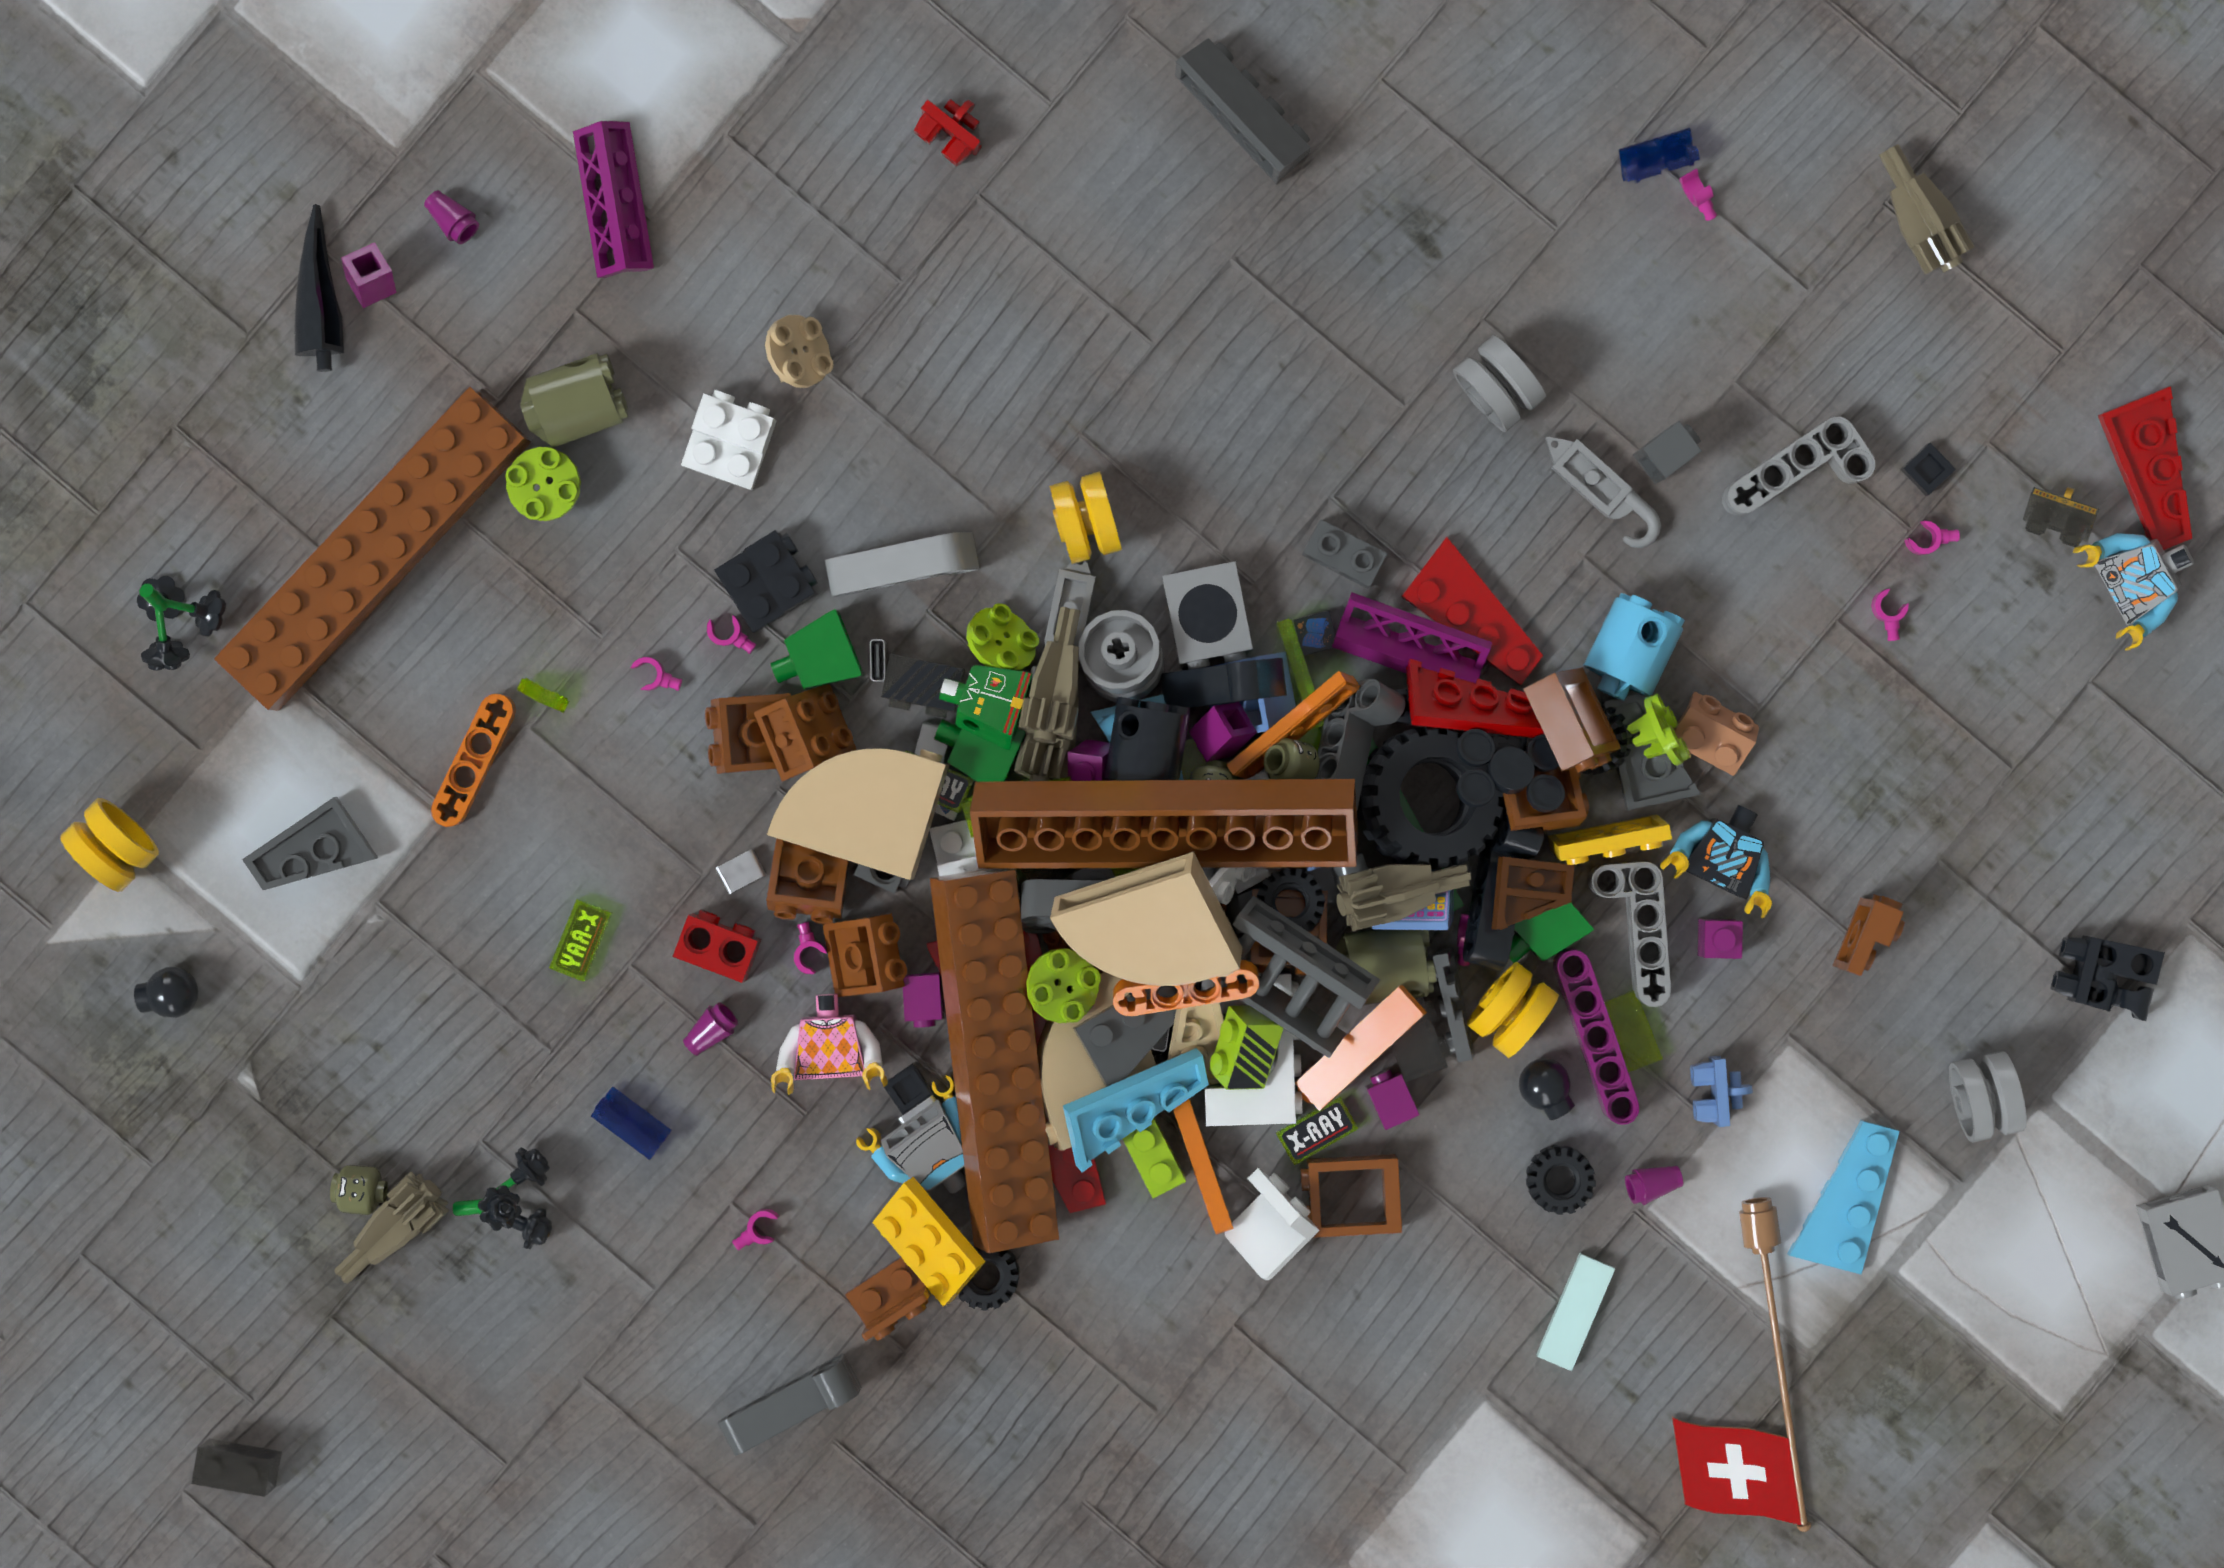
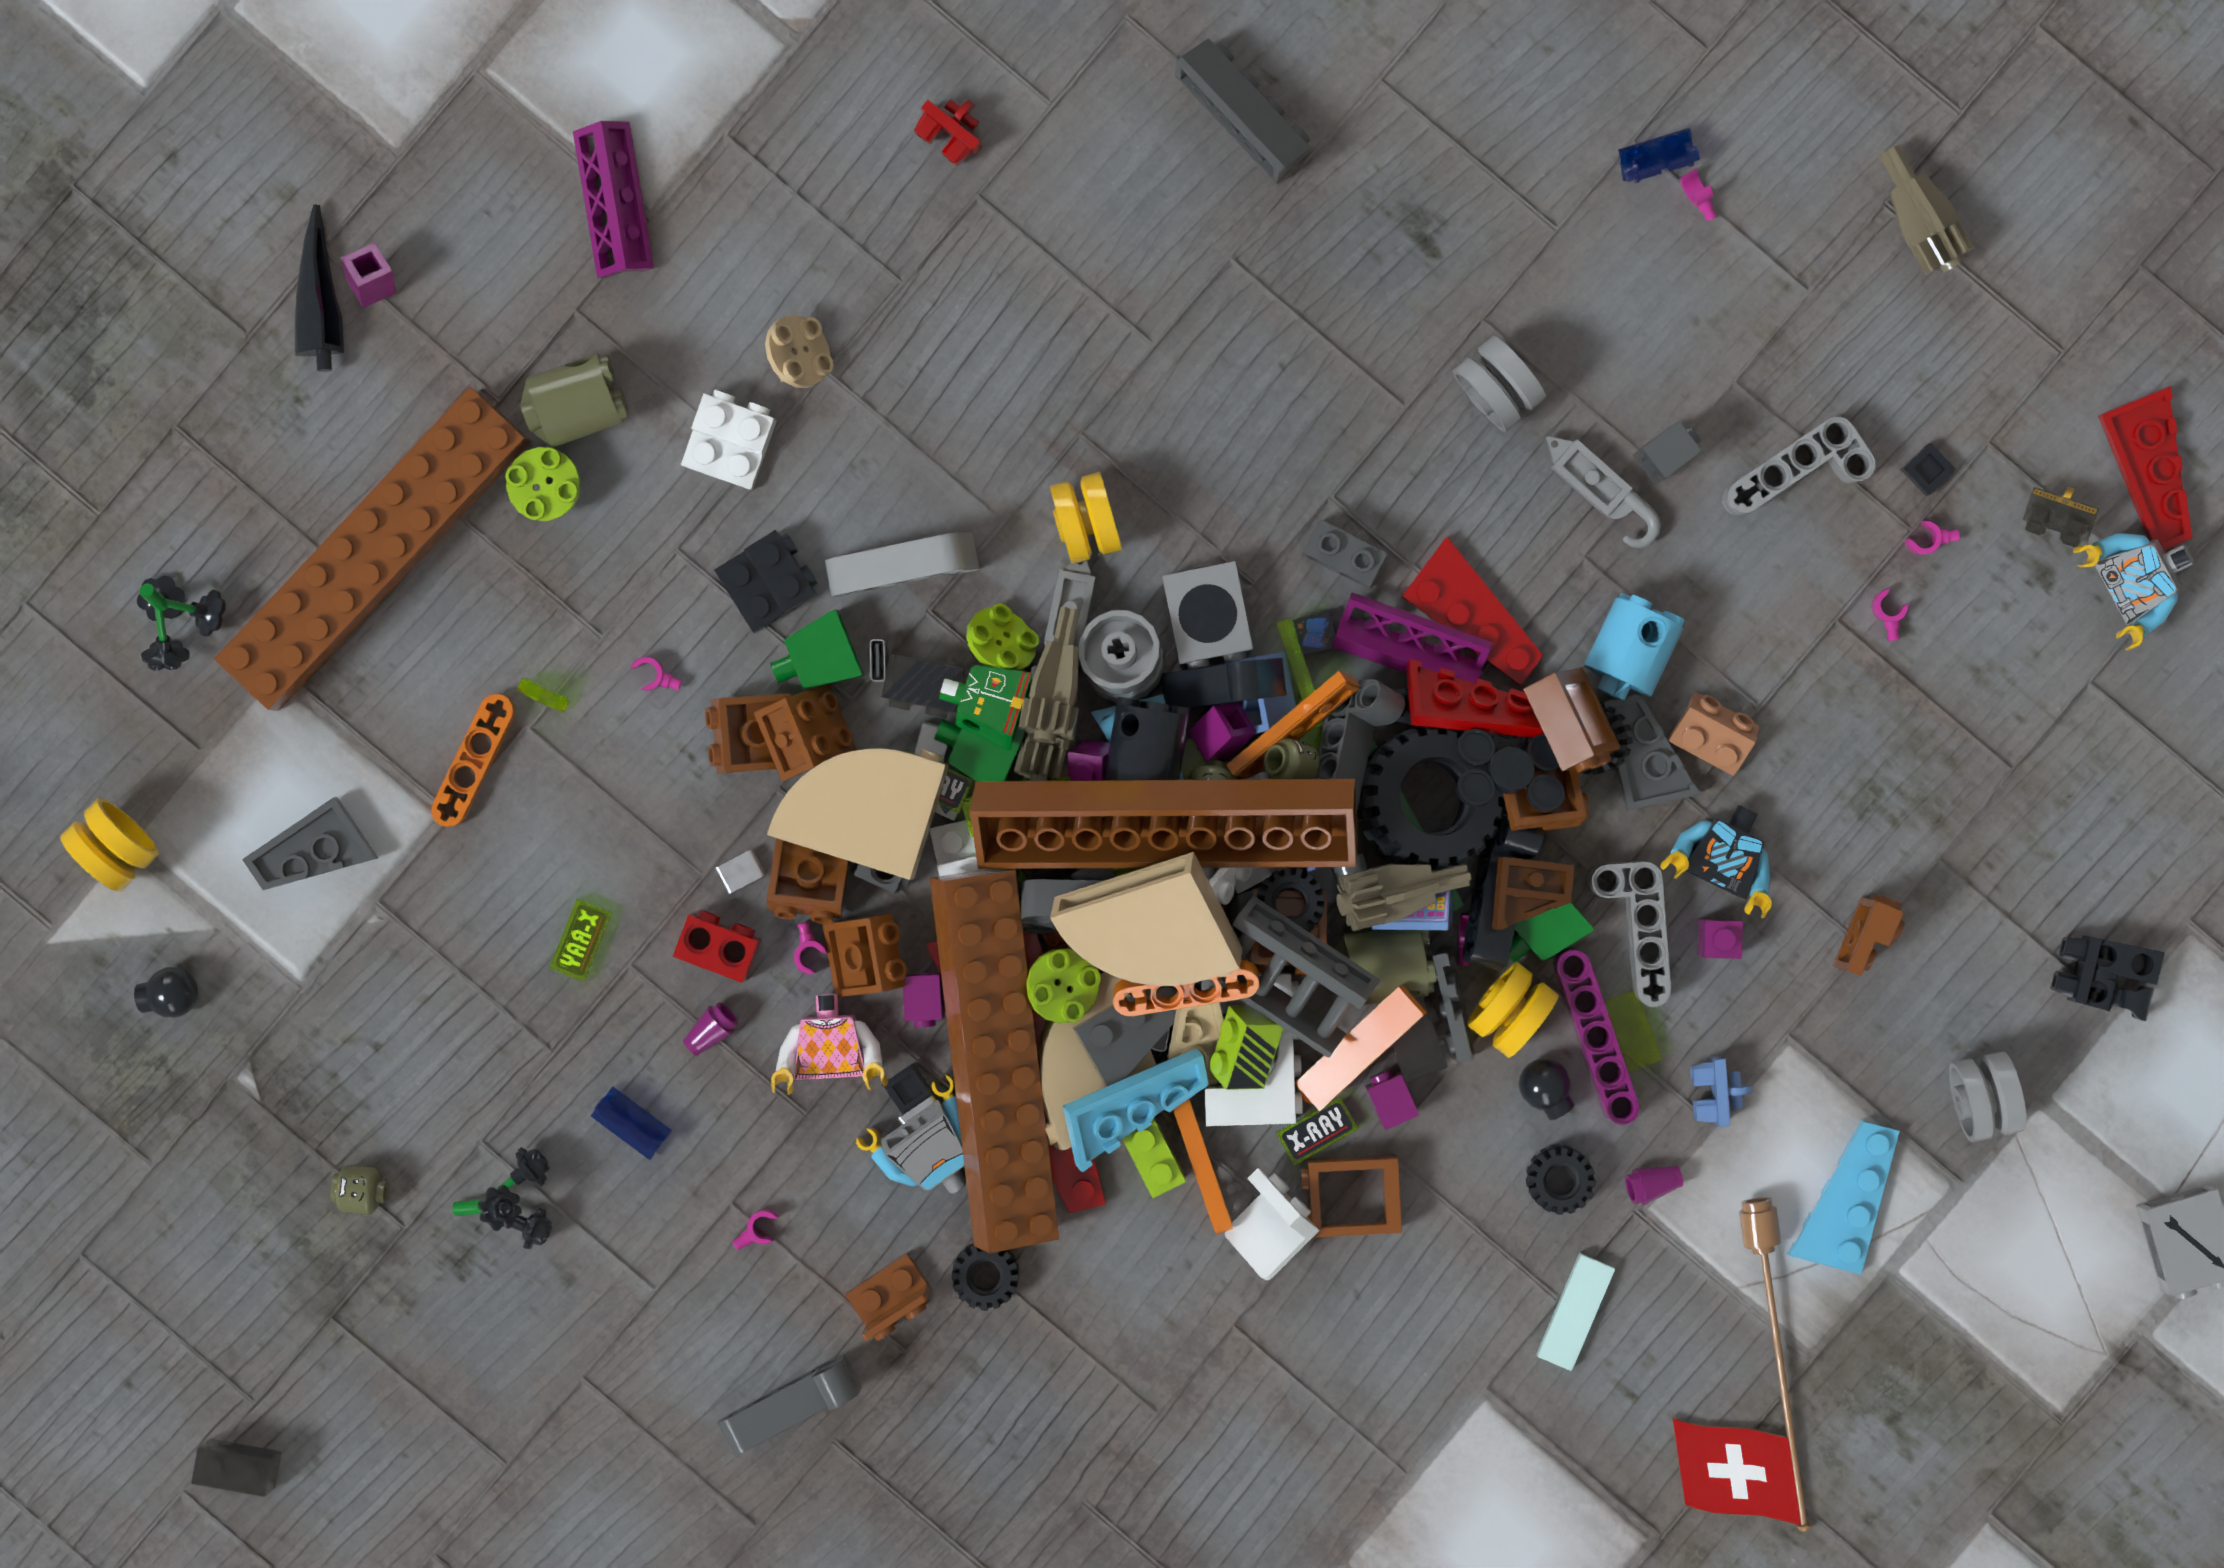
dark tan piece [334,1172,449,1284] -> none
magenta cone [424,190,479,244] -> none
dark pink piece [707,615,756,654] -> none
yellow plate [872,1177,986,1307] -> none
yellow plate [1548,814,1672,865] -> none
lime plate [1627,693,1691,766] -> none

